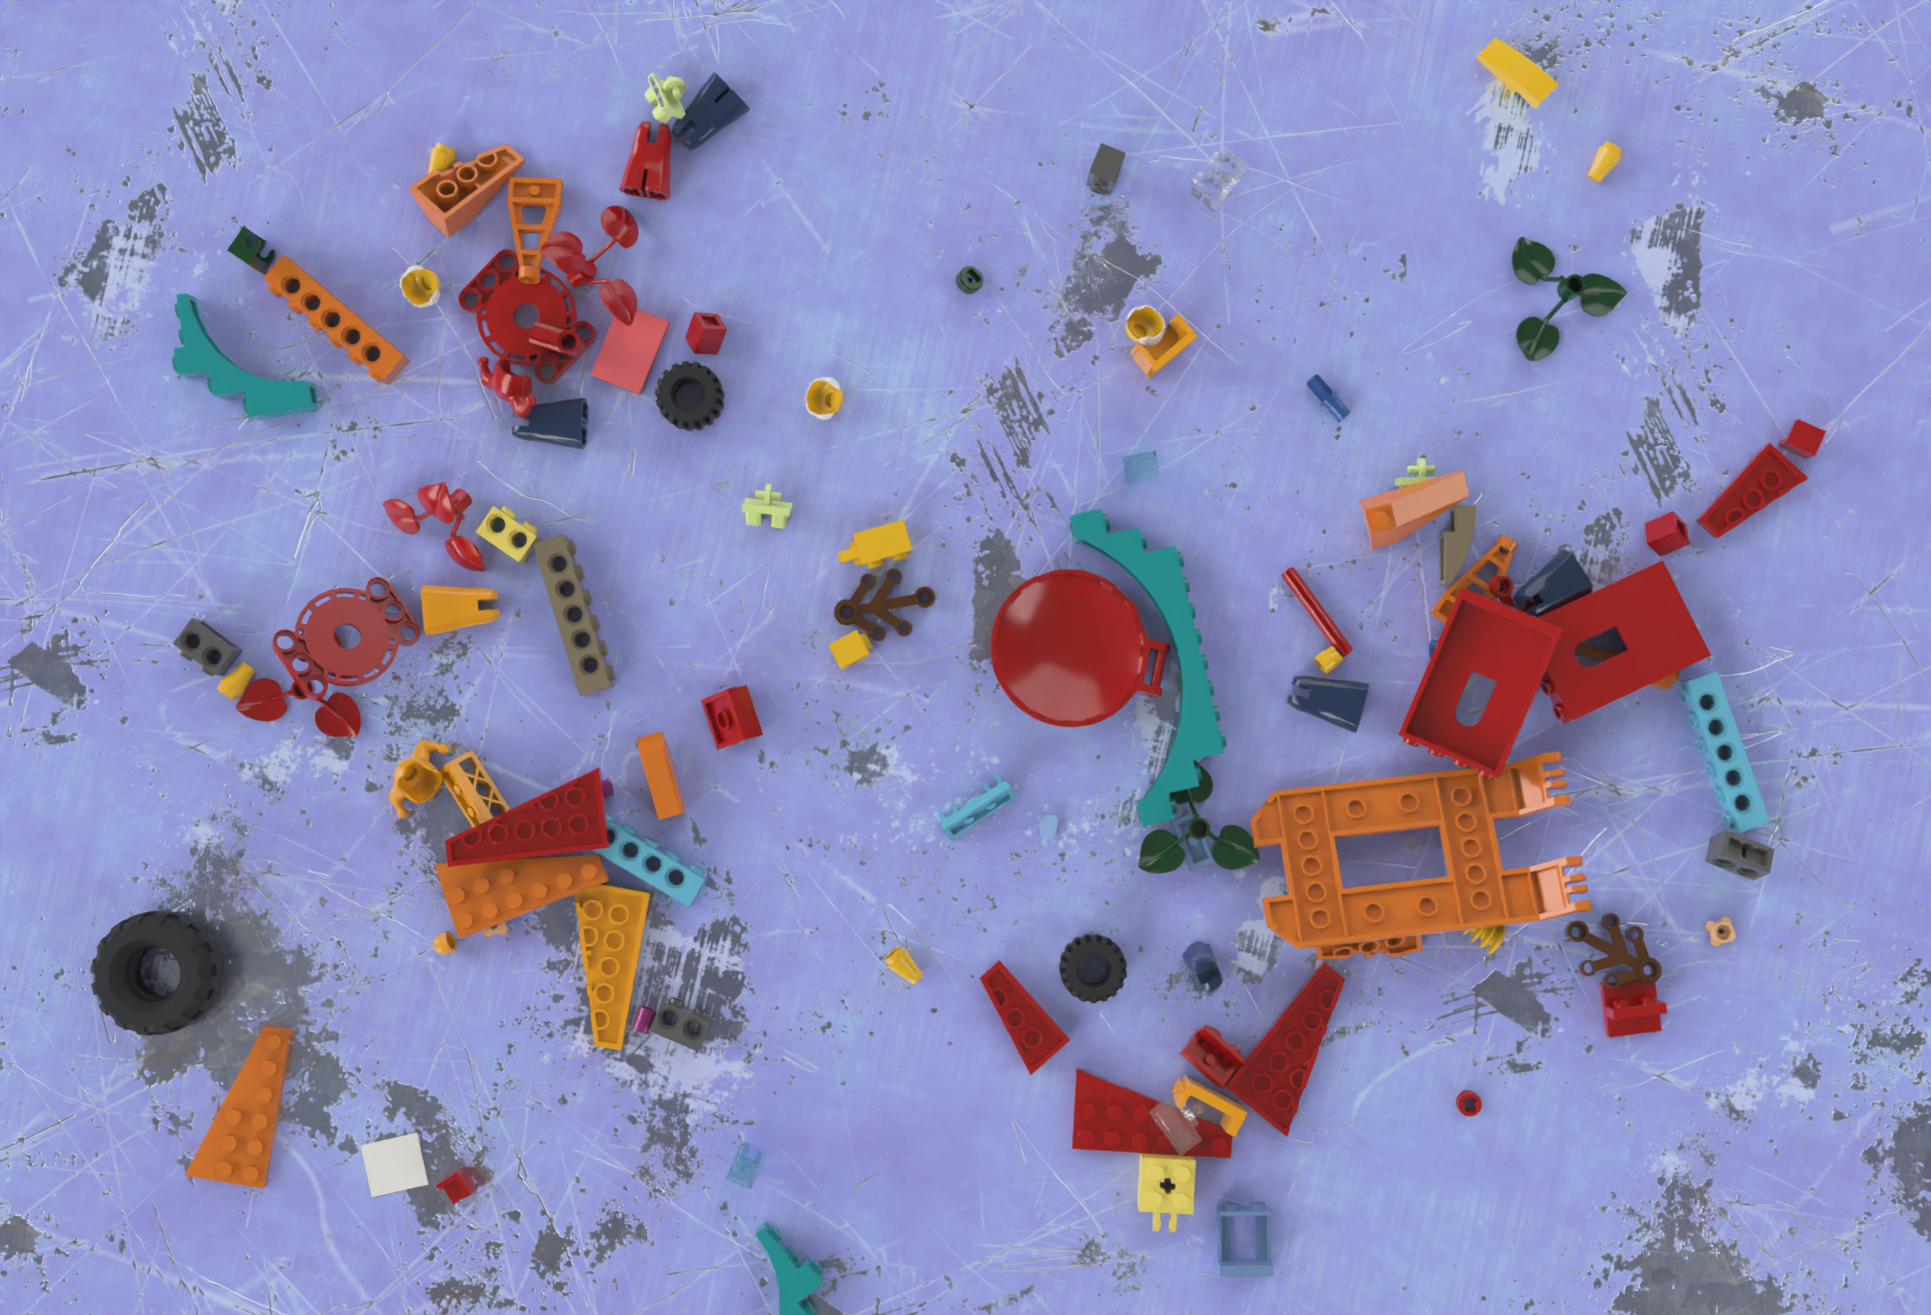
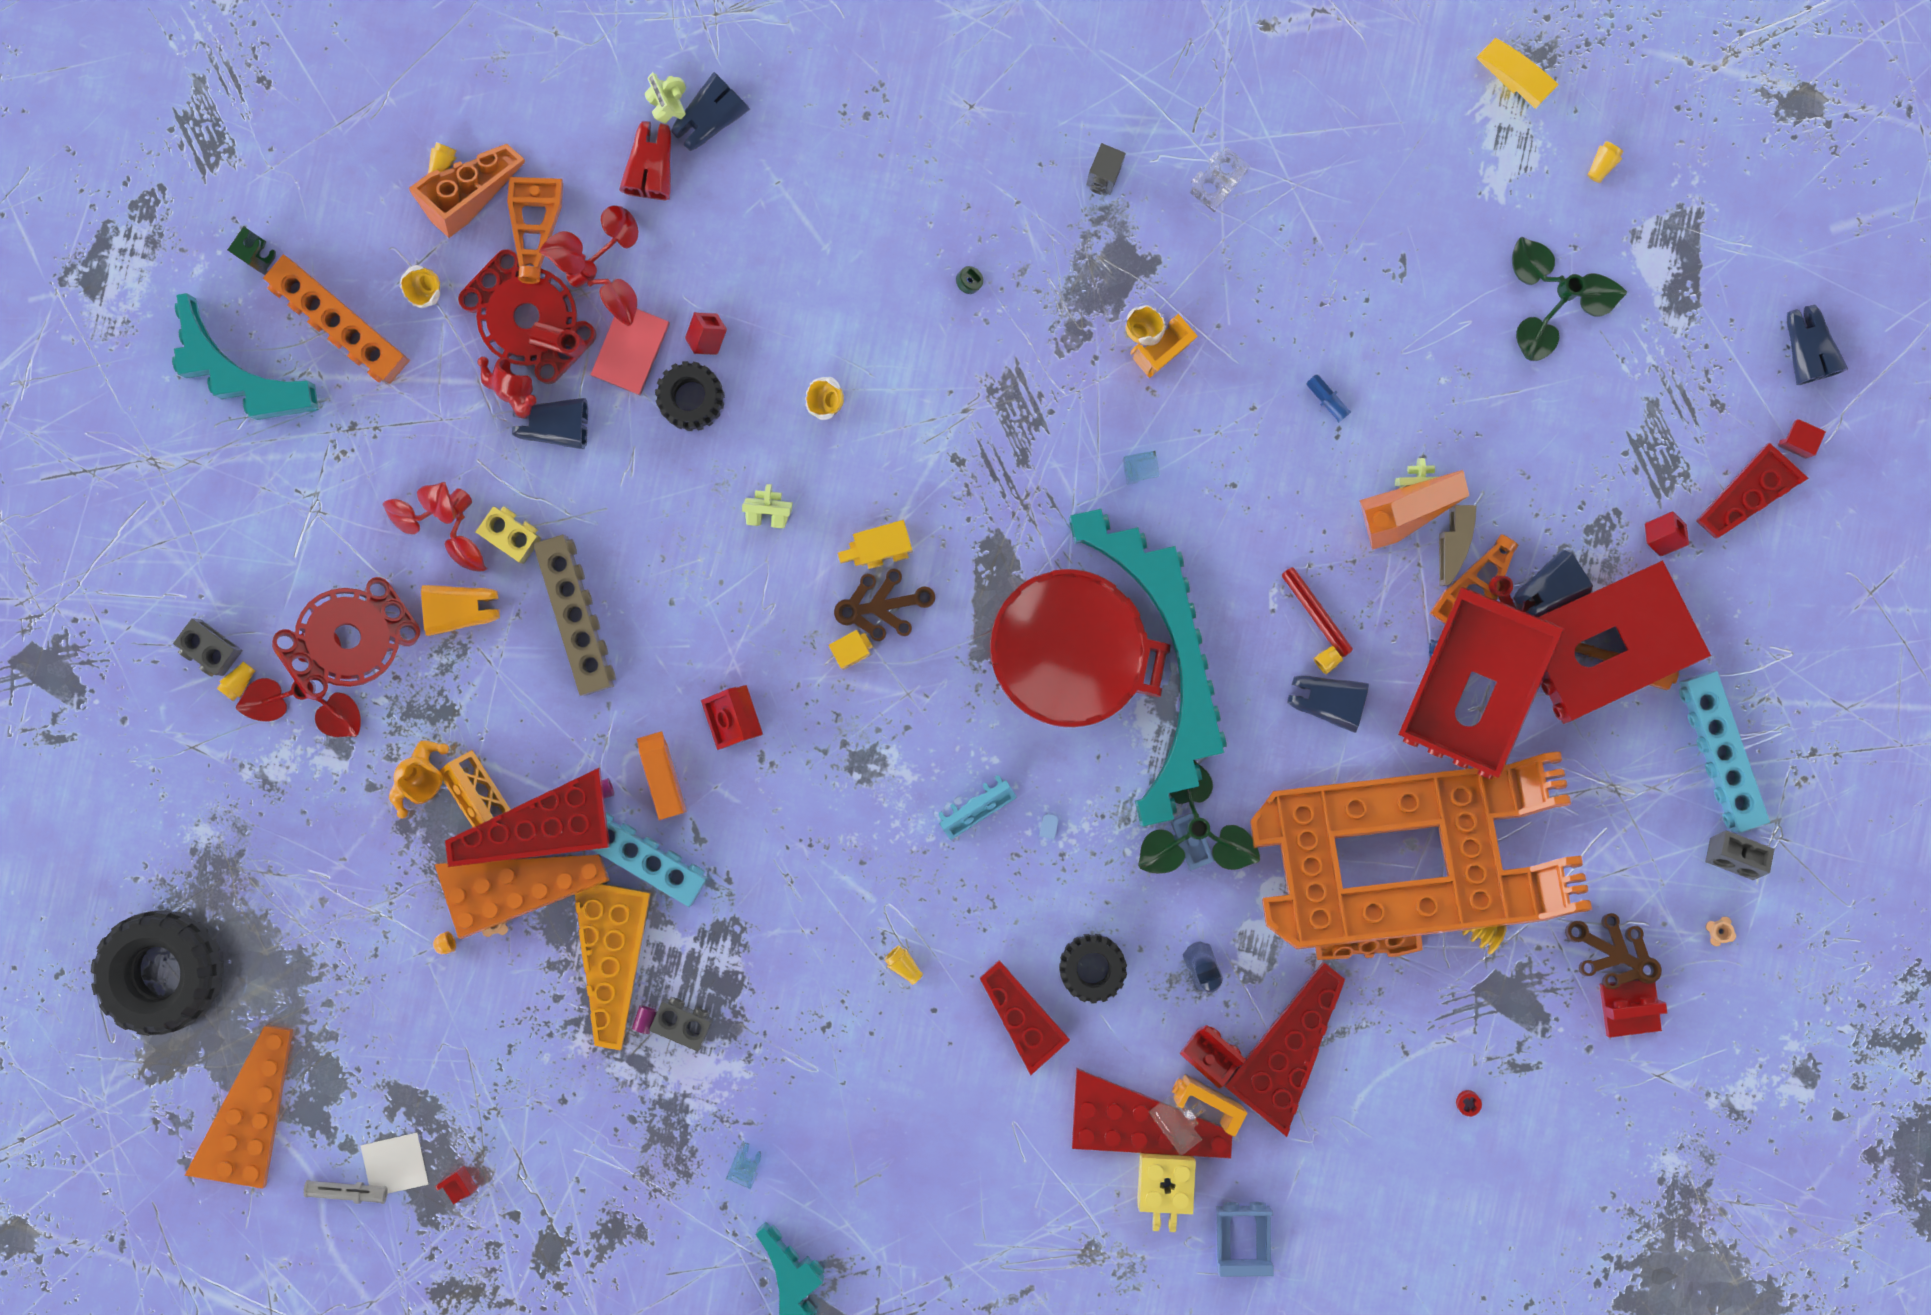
none -> light grey pin [303,1180,388,1204]
none -> dark blue piece [1787,305,1848,385]

